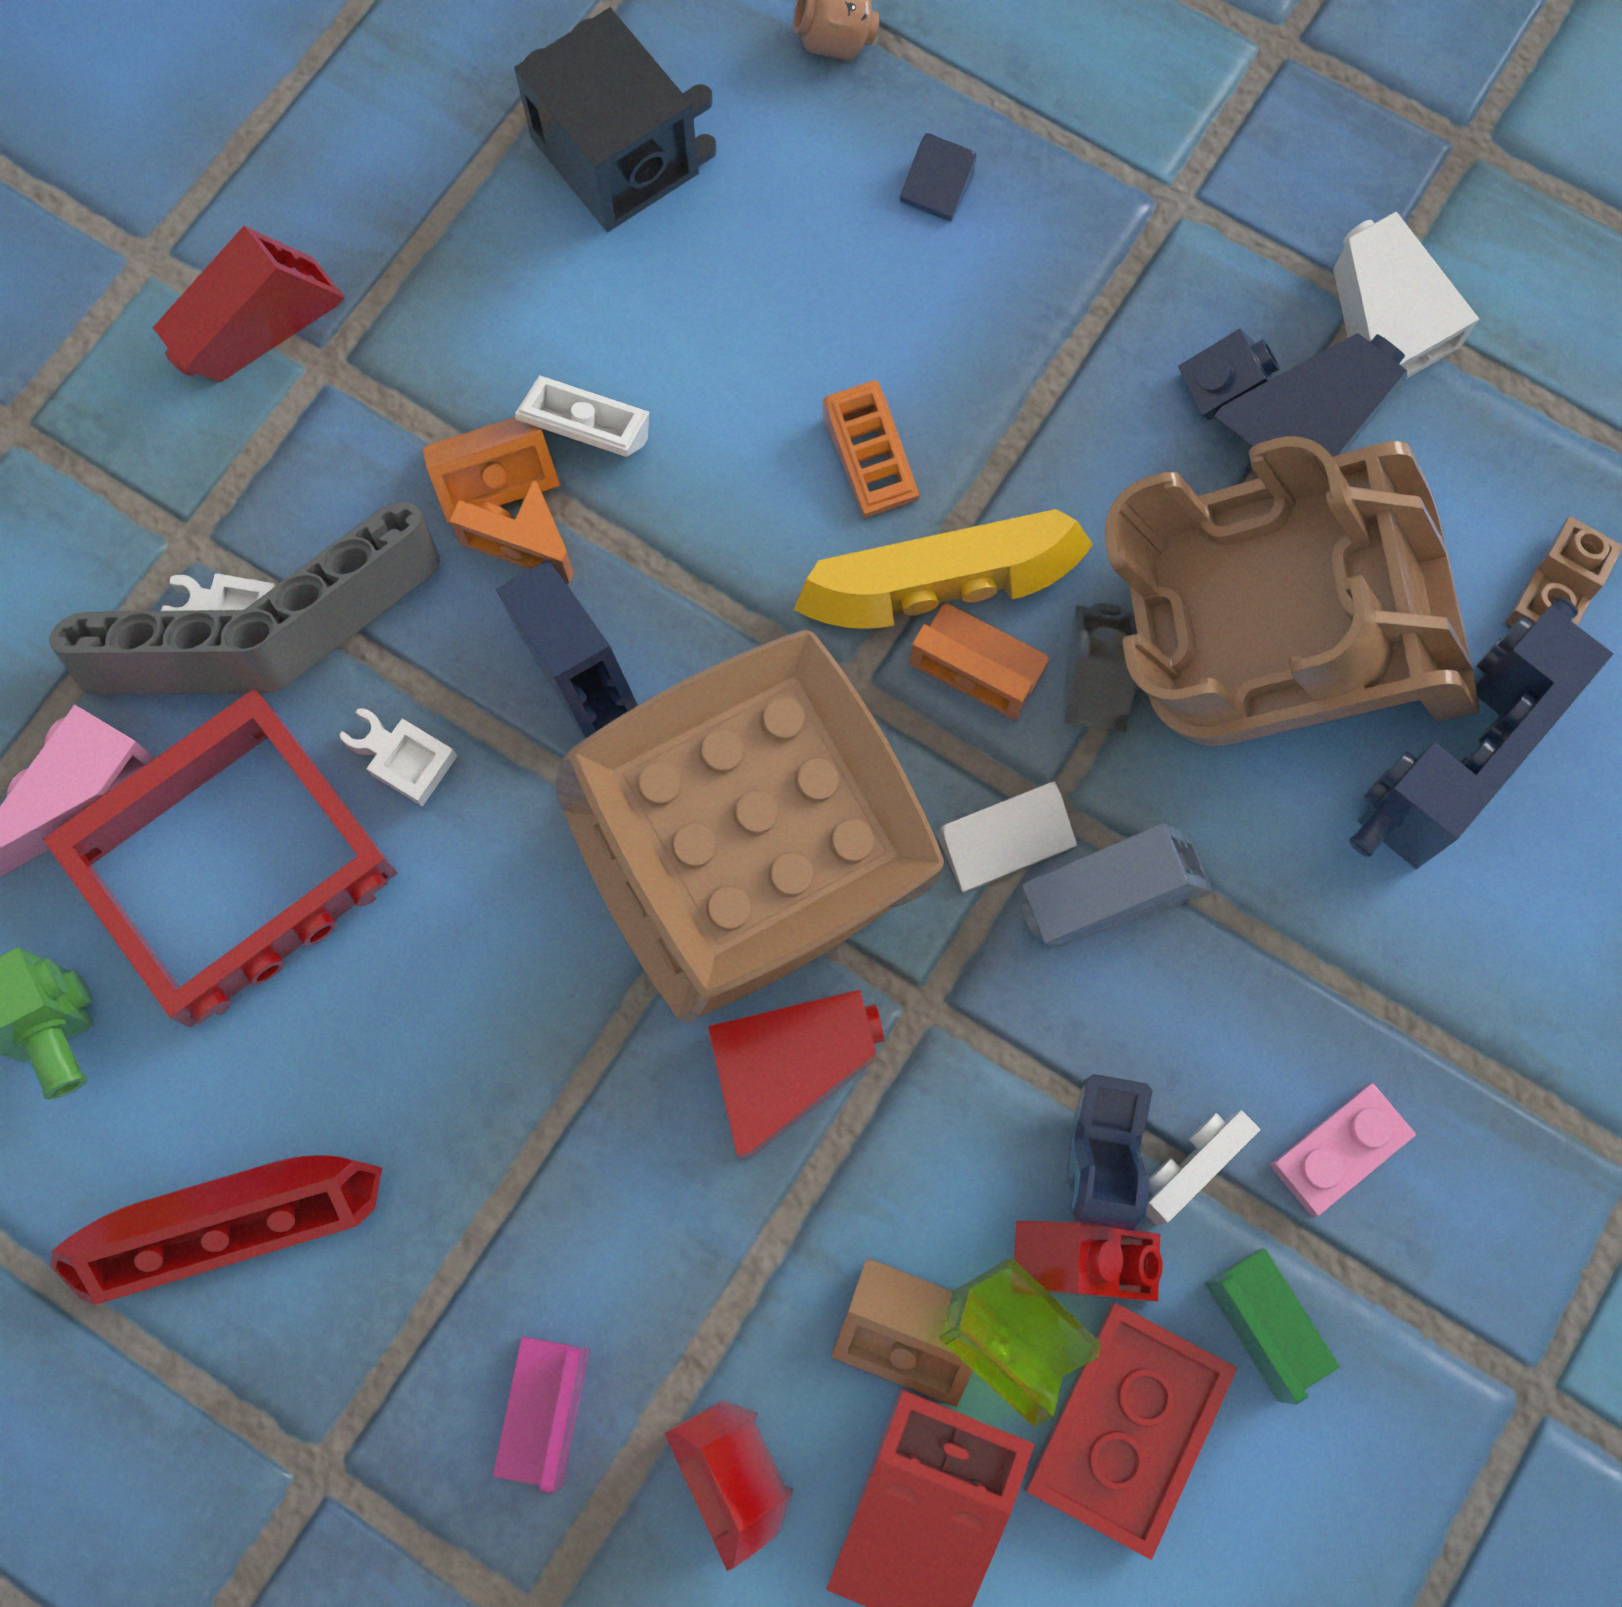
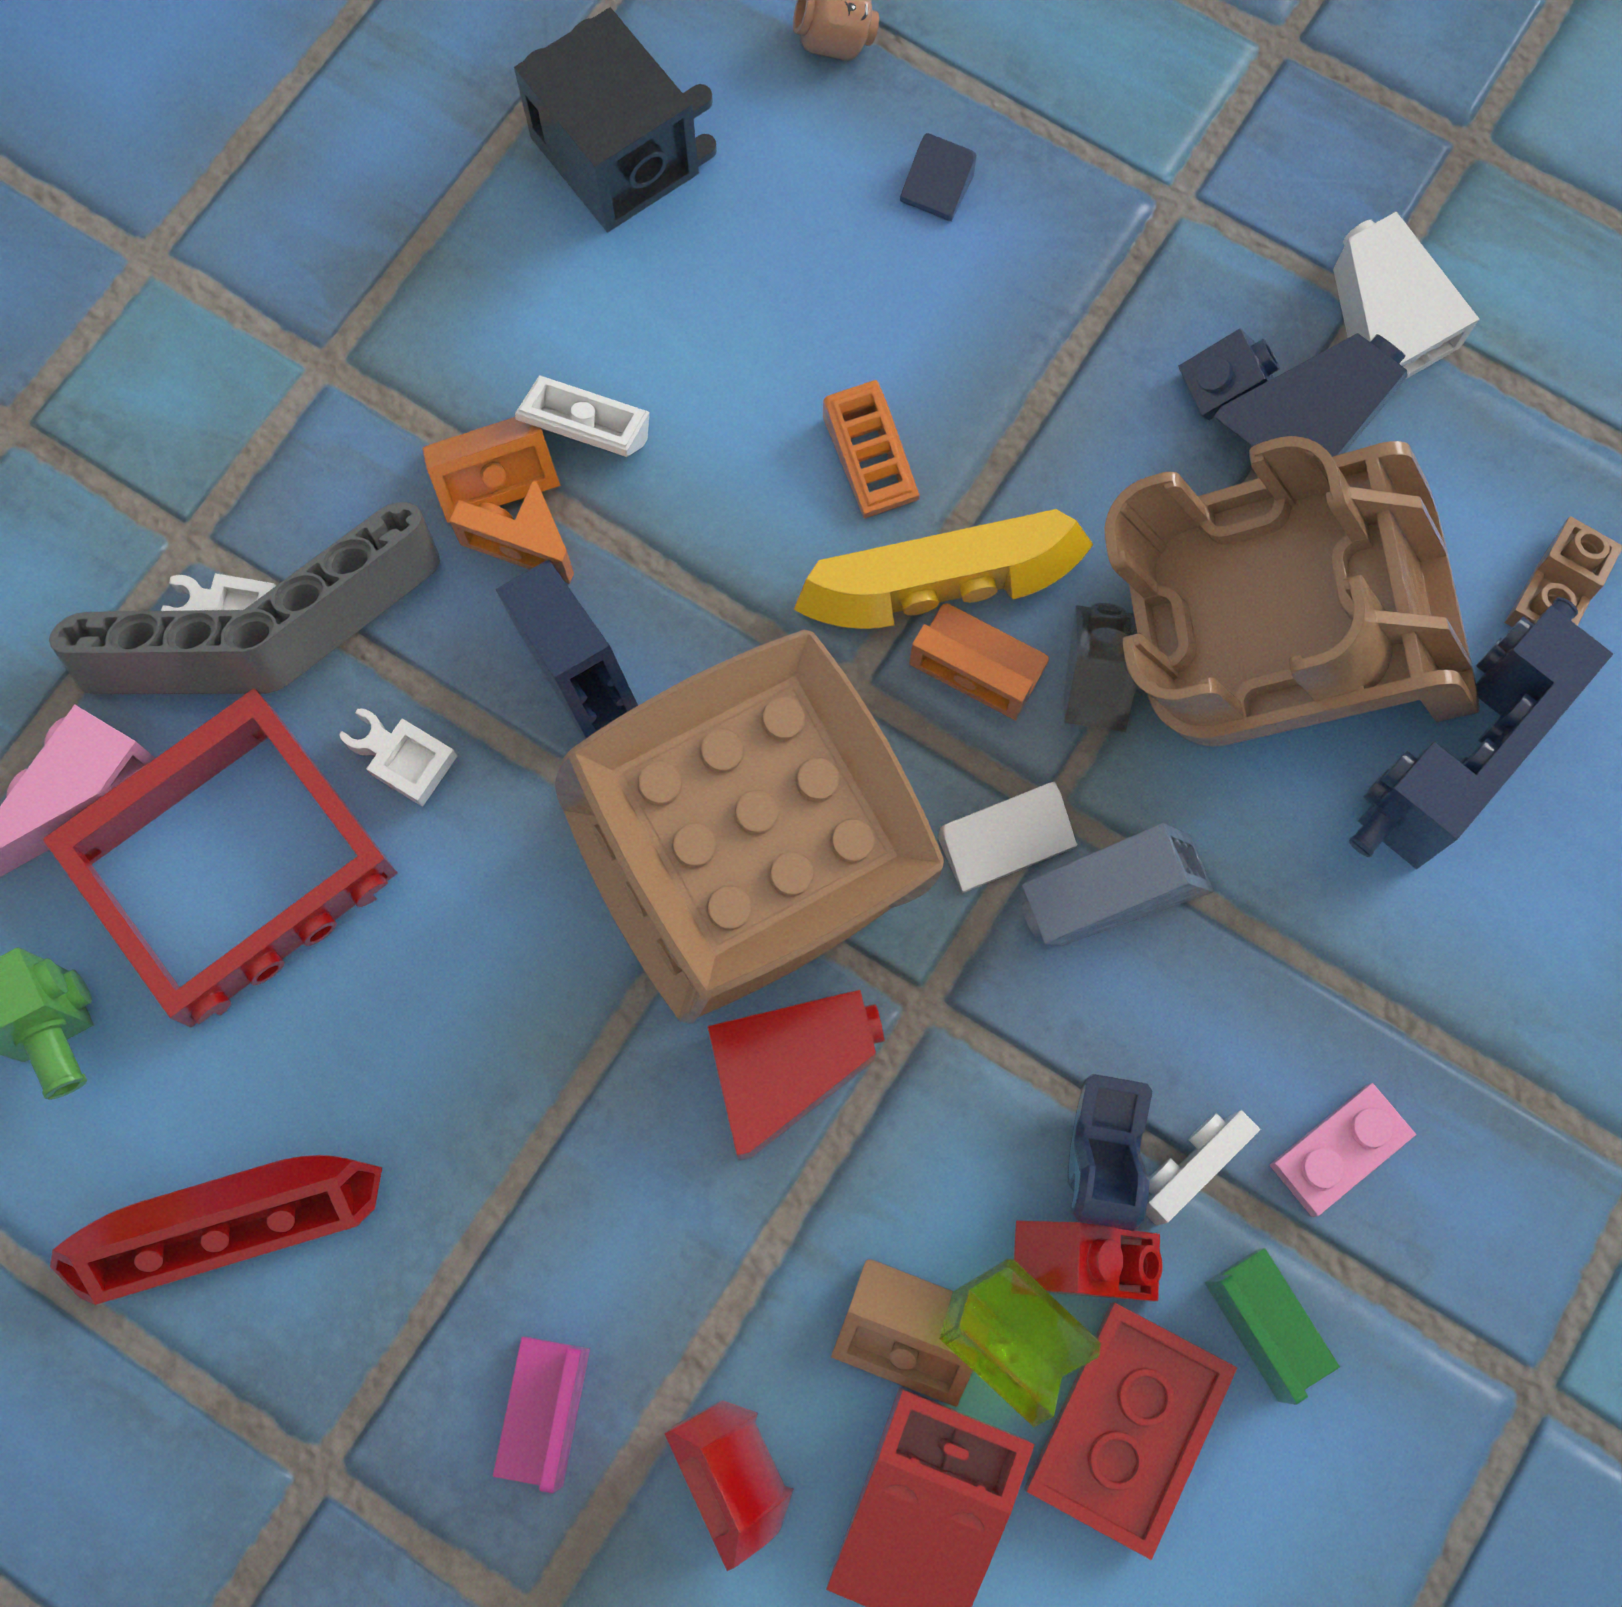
red slope [152,226,345,382] -> none

